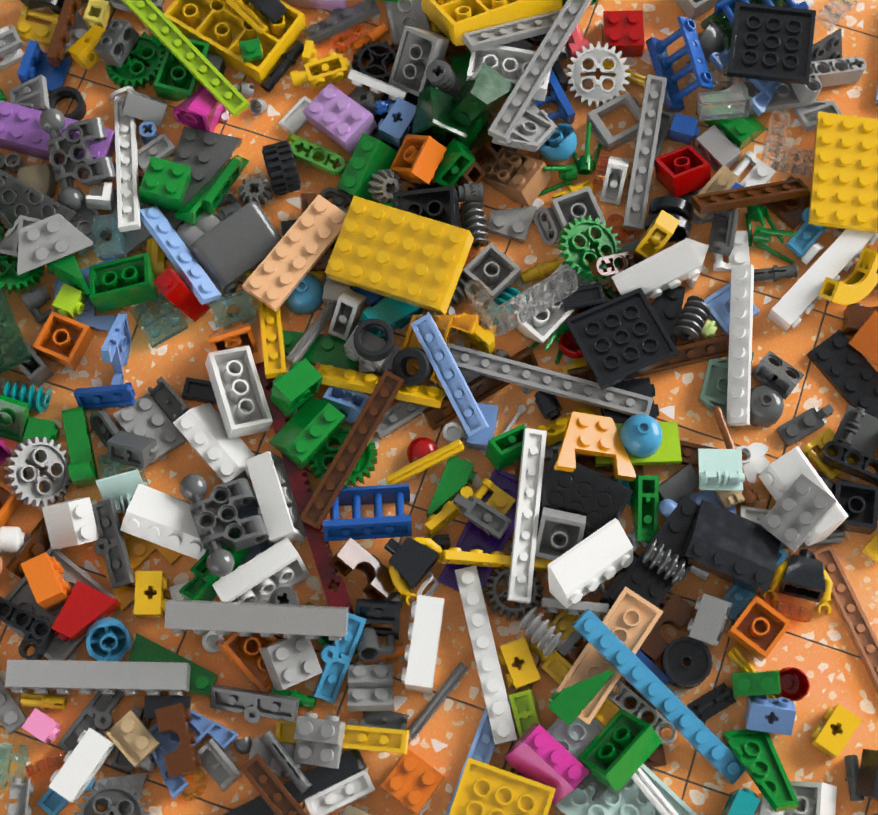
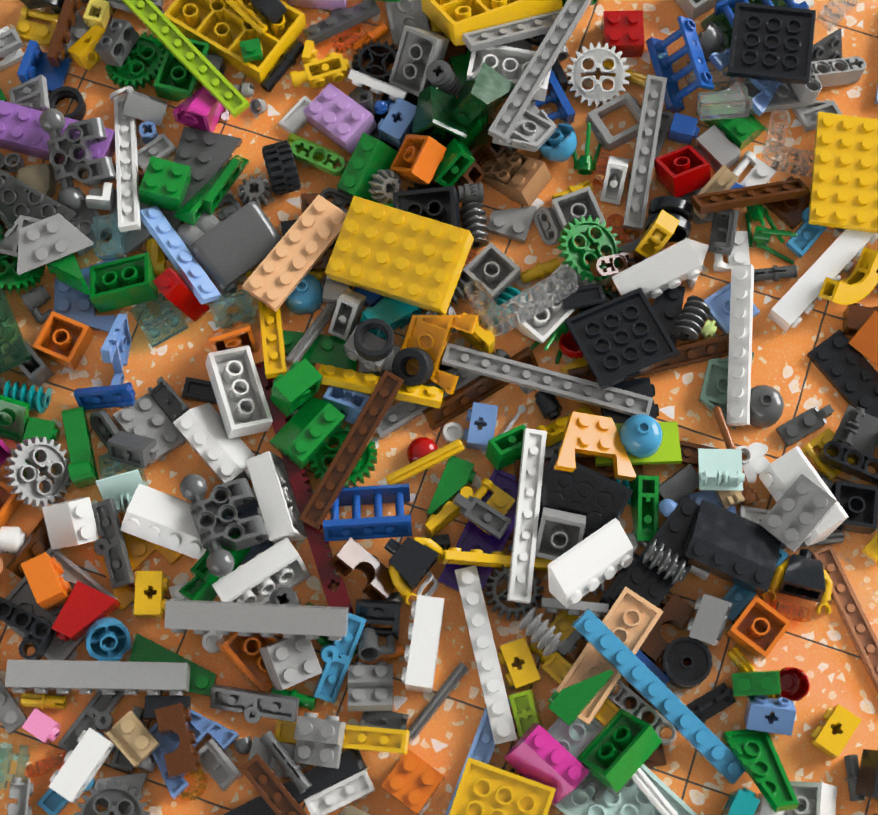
lime brick [52,284,86,320] -> none
light blue plate [411,313,489,437] -> none
green plant [538,164,578,196] -> none
coral piece [567,24,590,59] -> none
dark grey brick [751,351,804,400] -> none
white tile [801,242,825,265] -> none

